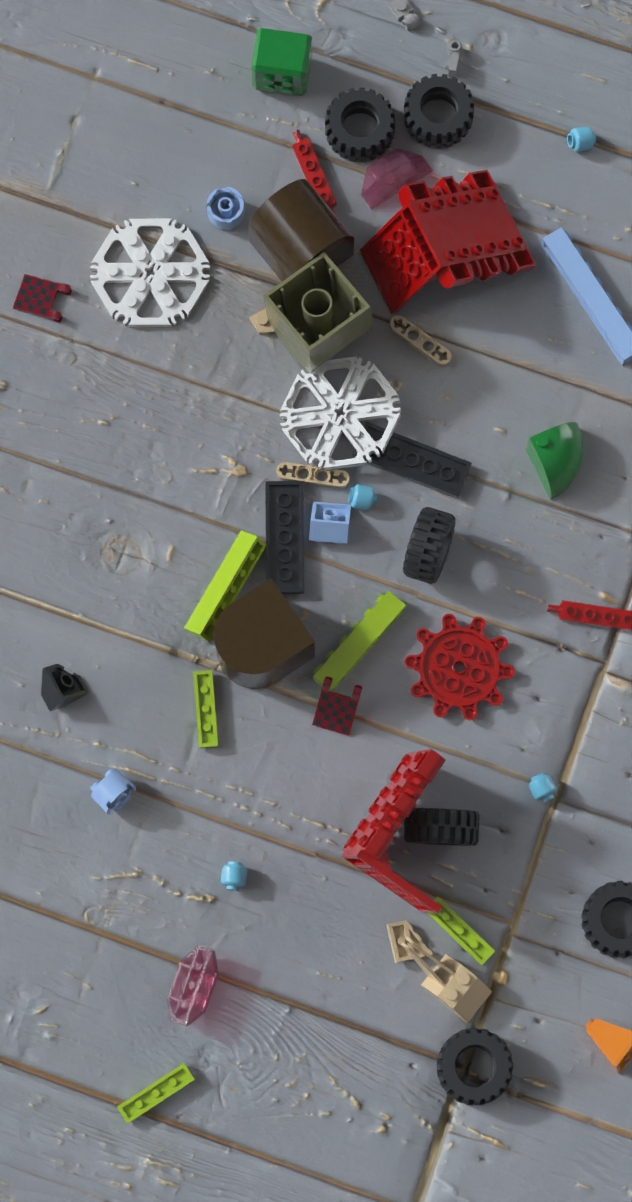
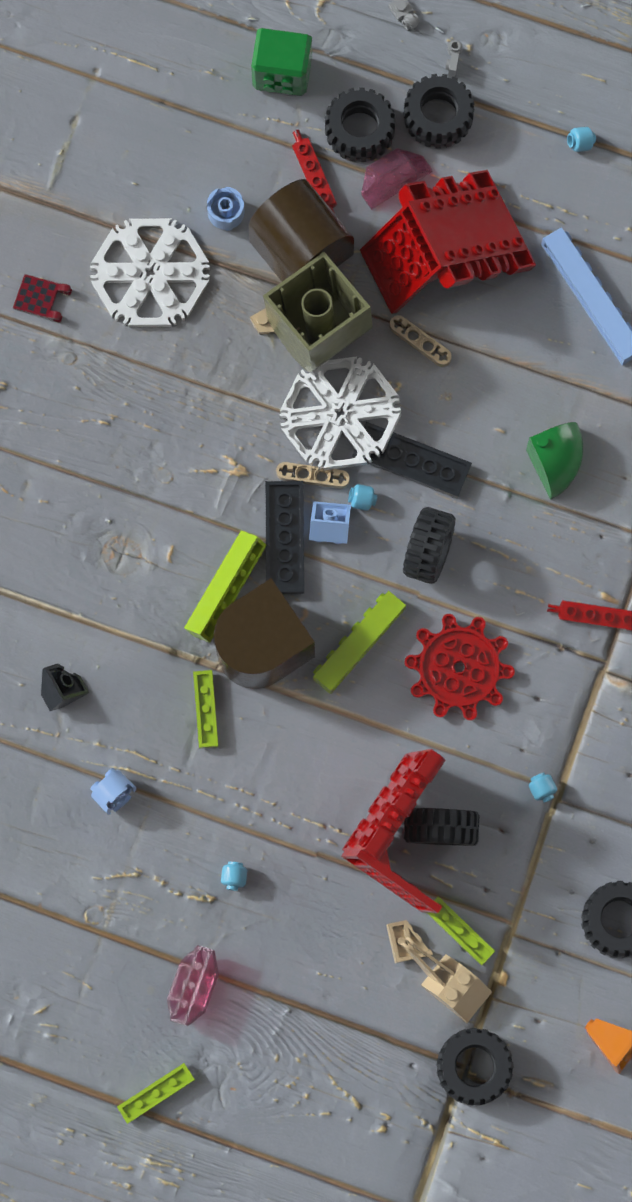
dark red flag [312,676,363,736] -> none

